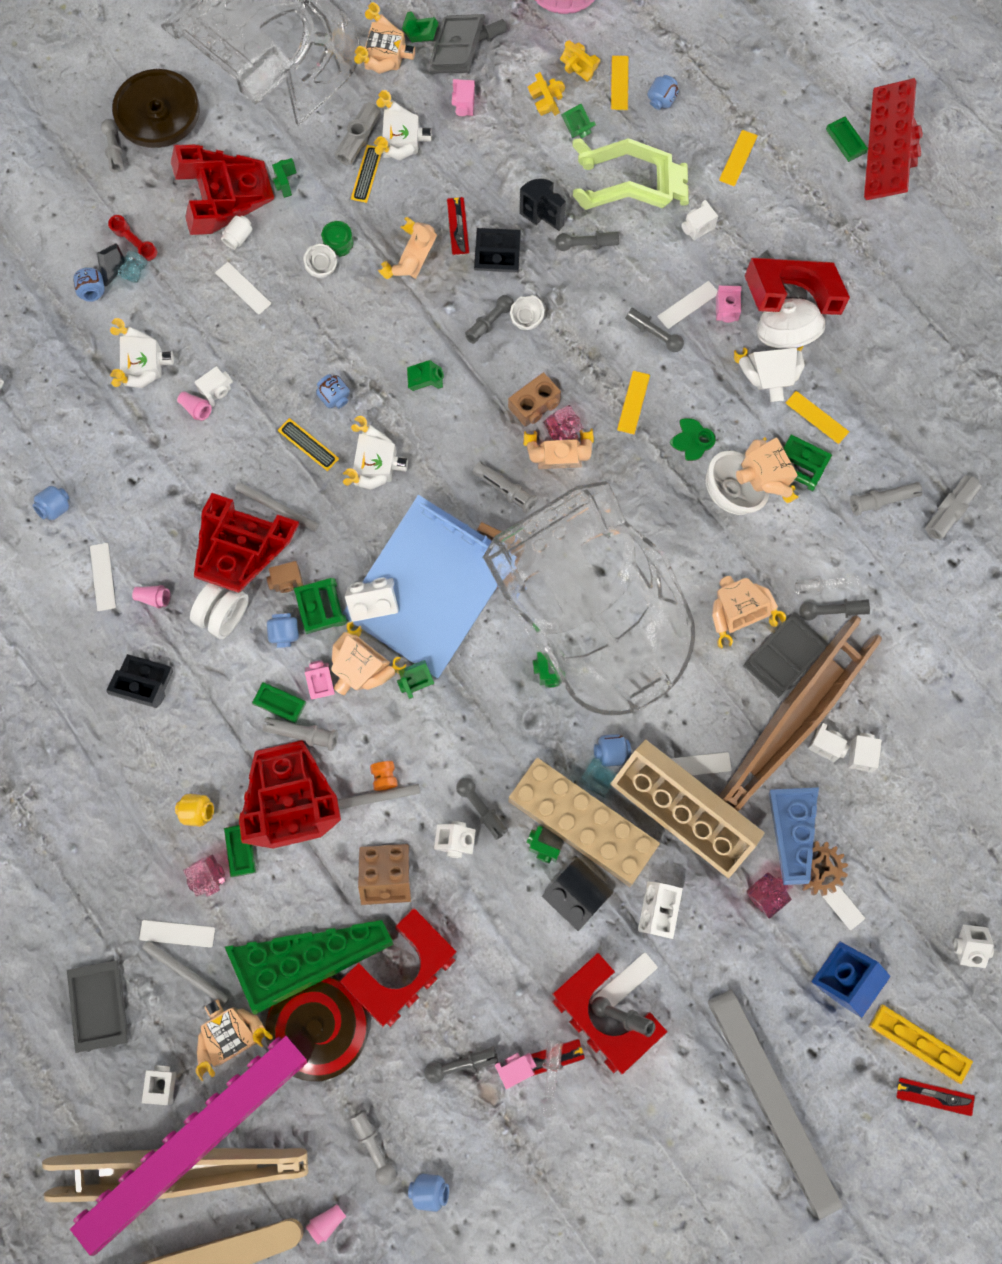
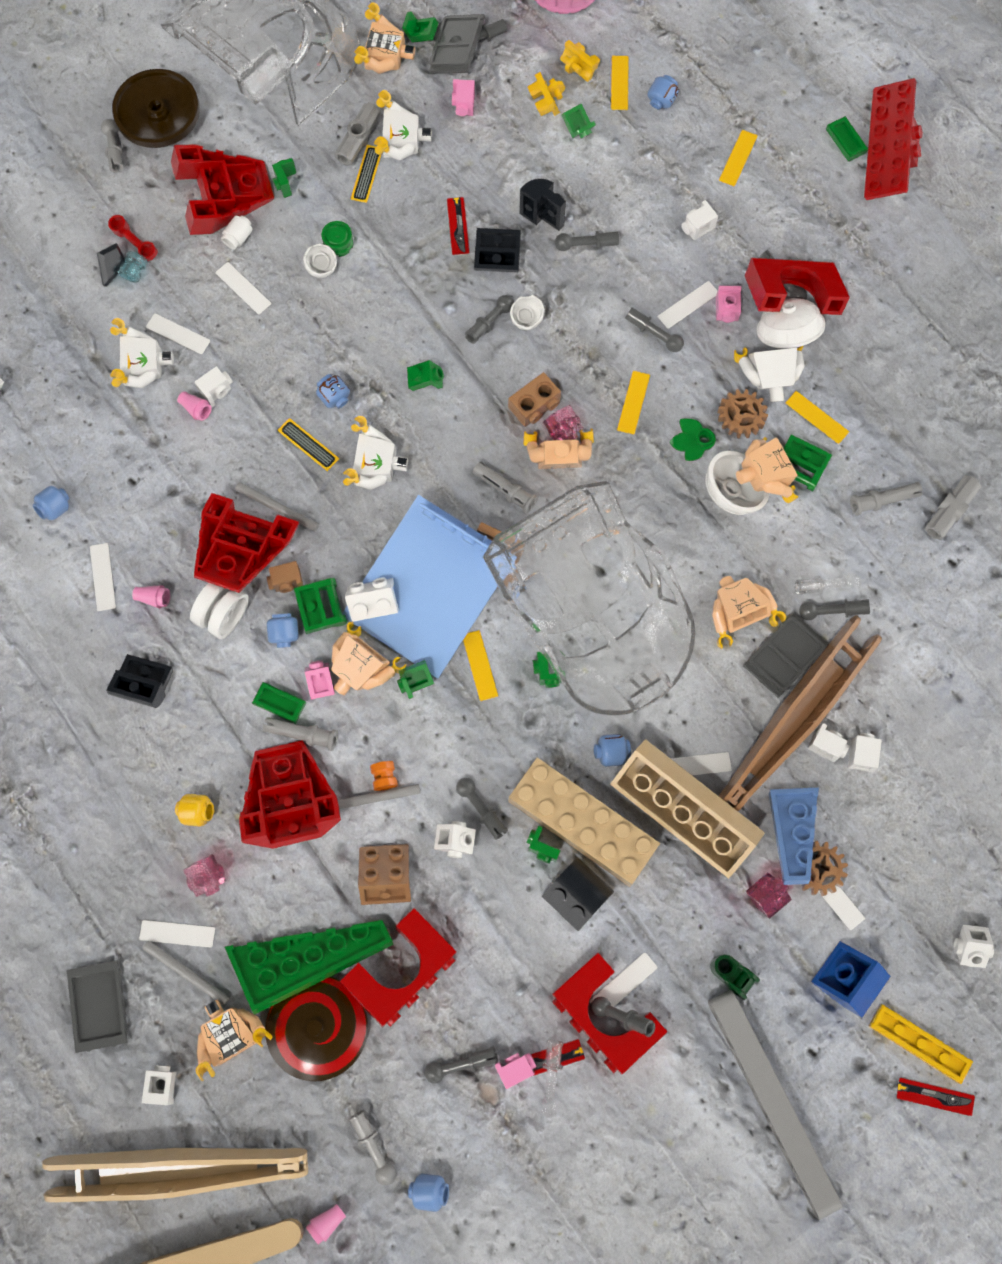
dark pink brick [70,1036,308,1256] -> none
medium blue head [73,267,105,302] -> none
green tile [224,825,256,878] -> none
light nougat torso [378,217,437,279] -> none
yellowish green piece [572,138,689,210] -> none
clear light blue panel [580,758,616,798] -> none
white brick [638,881,683,939] -> none
none -> white sticker [146,313,210,354]
none -> yellow sticker [463,630,498,701]
none -> dark green piece [710,954,760,1001]
none -> medium nougat gear [717,389,768,438]

